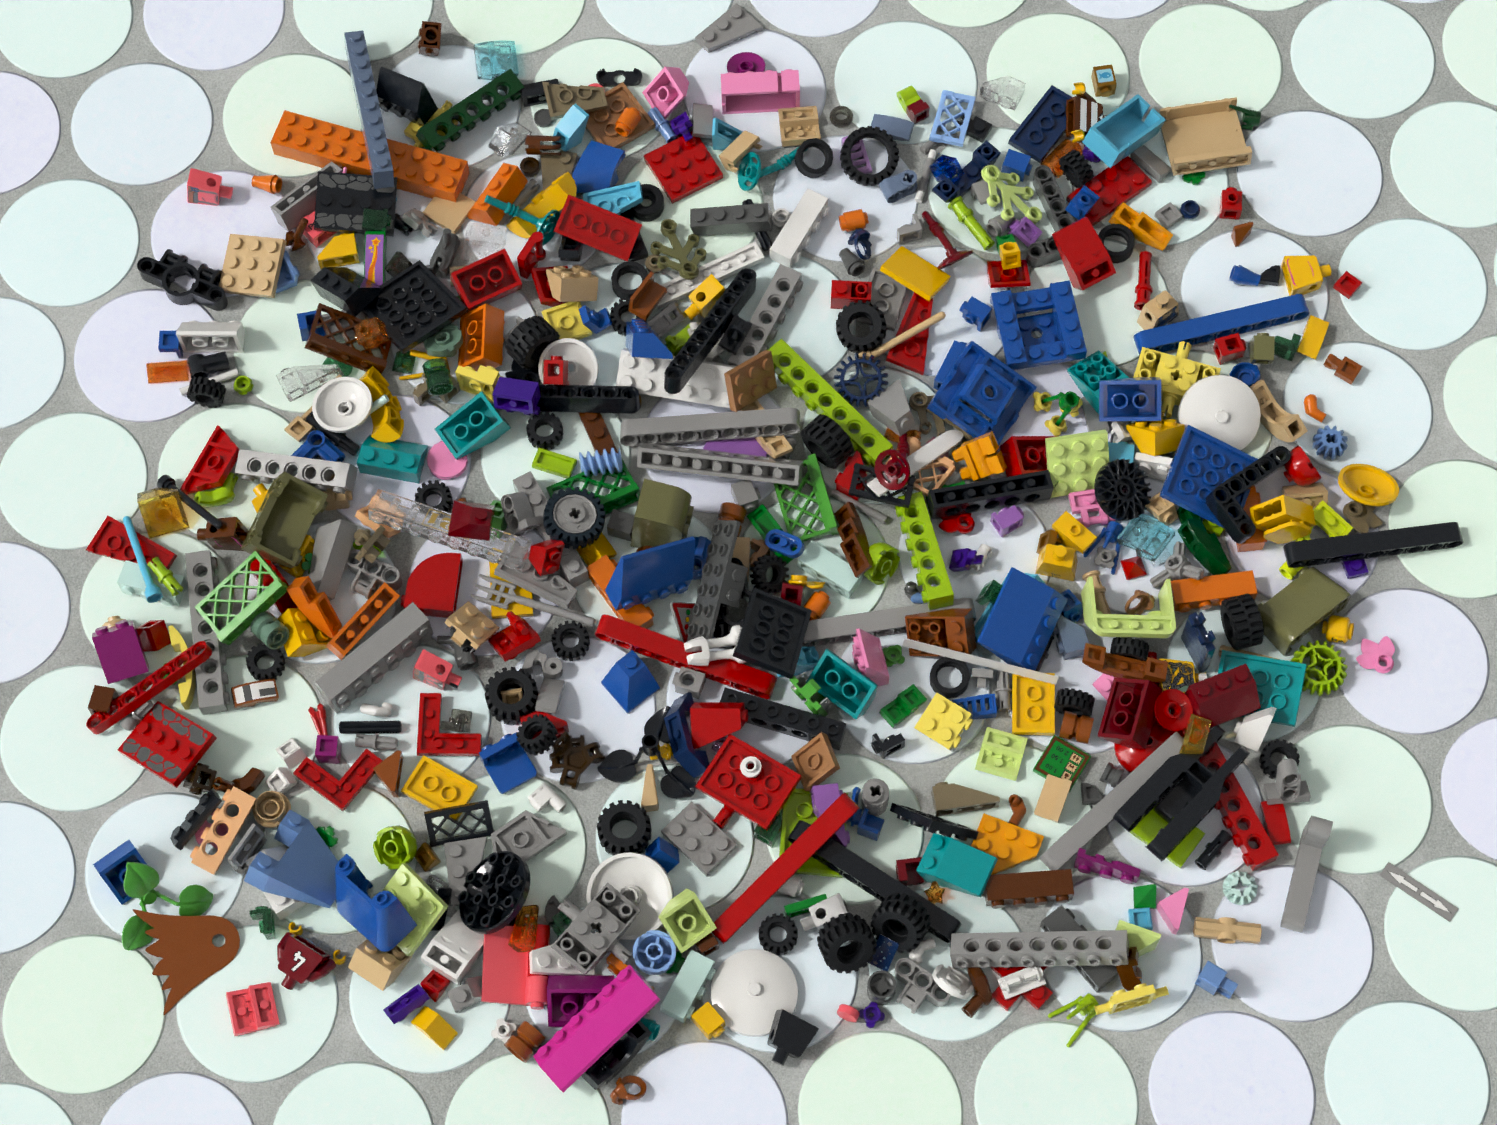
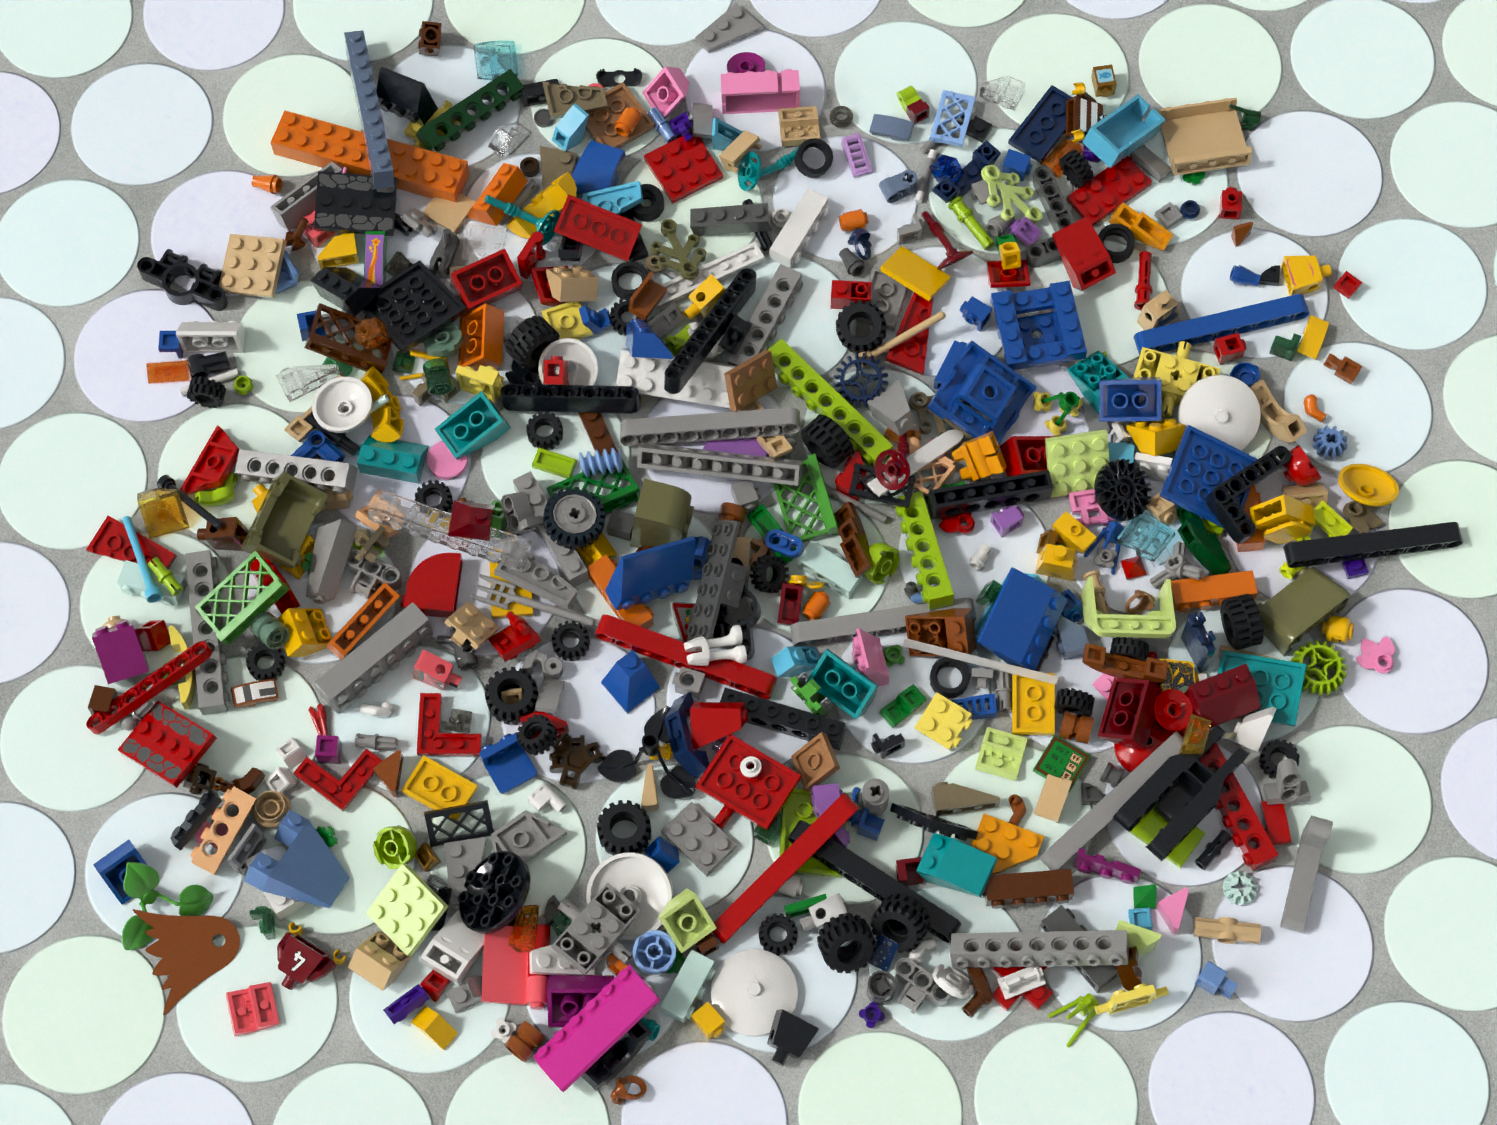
coral torso [187,168,233,206] -> none
orange slope [286,576,342,638] -> none
blue windscreen [335,854,417,952] -> none
black axle [339,720,402,734] -> none
clear green bracket [362,208,391,232] -> none
dark purple brick [492,377,541,416] -> none
reddish brown arm [525,135,561,156] -> none
red slope [529,539,564,576] -> none
black plate [733,588,812,679] -> none
coral tile [837,1004,860,1022] -> none
black tyre [840,126,899,186] -> none
clear orange piece [924,881,945,904] -> none
dark purple plate [949,548,984,572] -> none
blue brick [1065,185,1100,220] -> none
olive slope [1248,333,1275,364] -> none
light grey sticker [1380,862,1459,922] -> none

